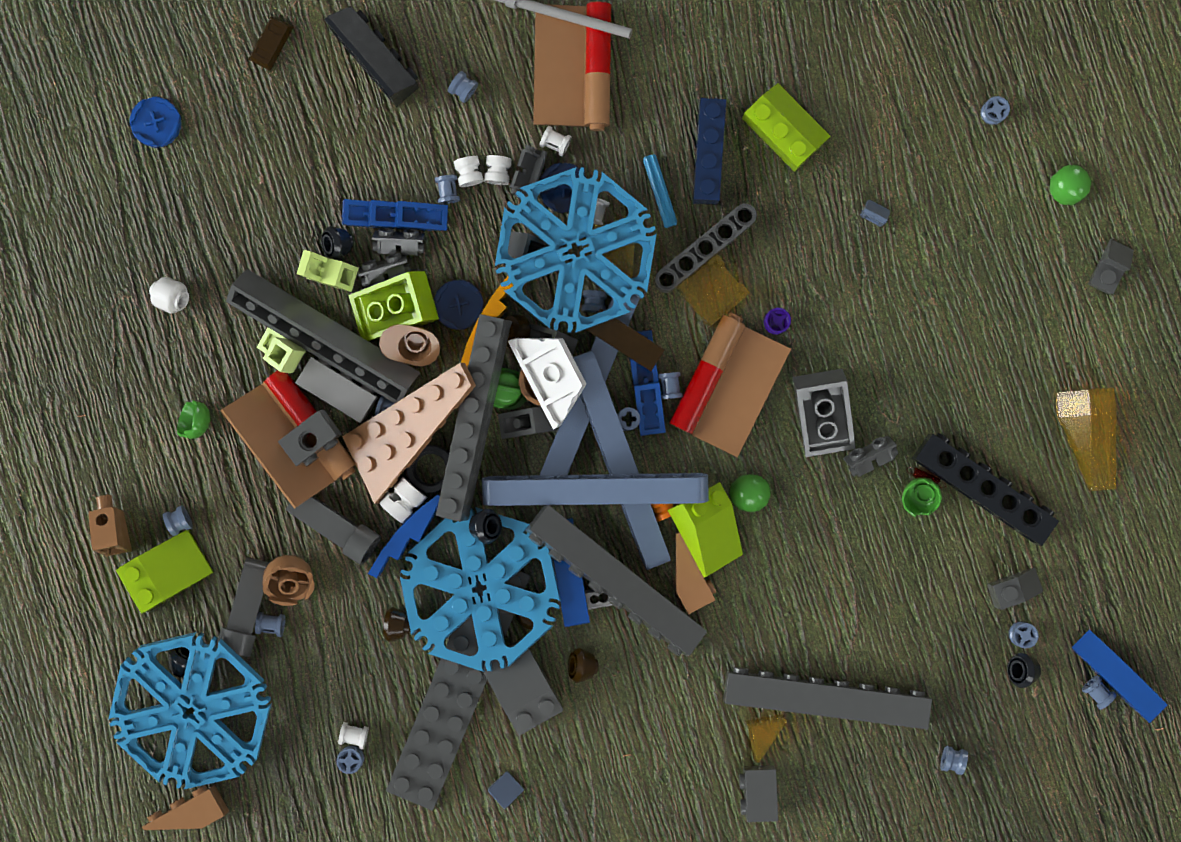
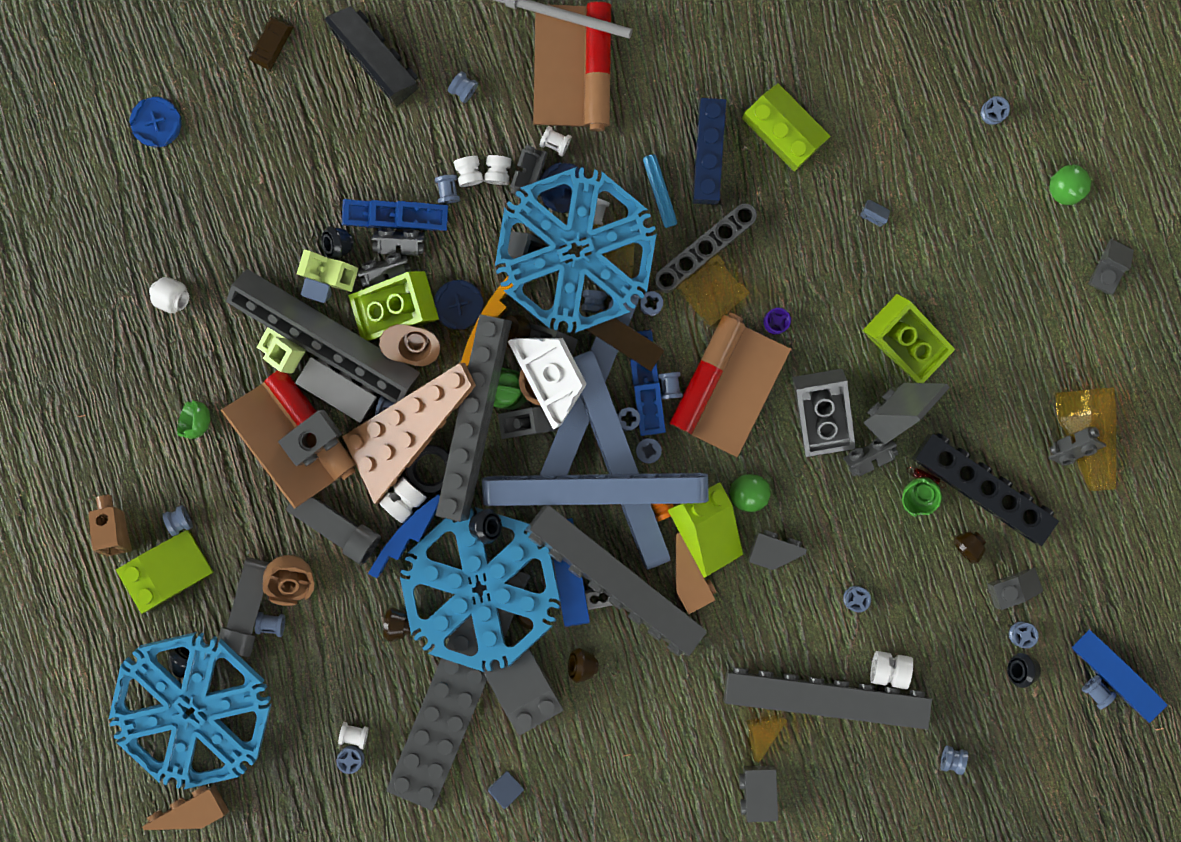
none -> sand blue slope [301,278,332,303]
none -> sand blue wheel [636,438,662,464]
none -> sand blue bush [640,291,663,316]
none -> dark grey slope [747,529,807,570]
none -> sand blue wheel [843,586,871,613]
none -> lime slope [862,294,955,383]
none -> dark grey slope [864,383,950,444]
none -> white wheel [870,651,913,689]
none -> dark brown cone [953,531,986,564]
none -> dark grey hinge [1049,426,1106,465]

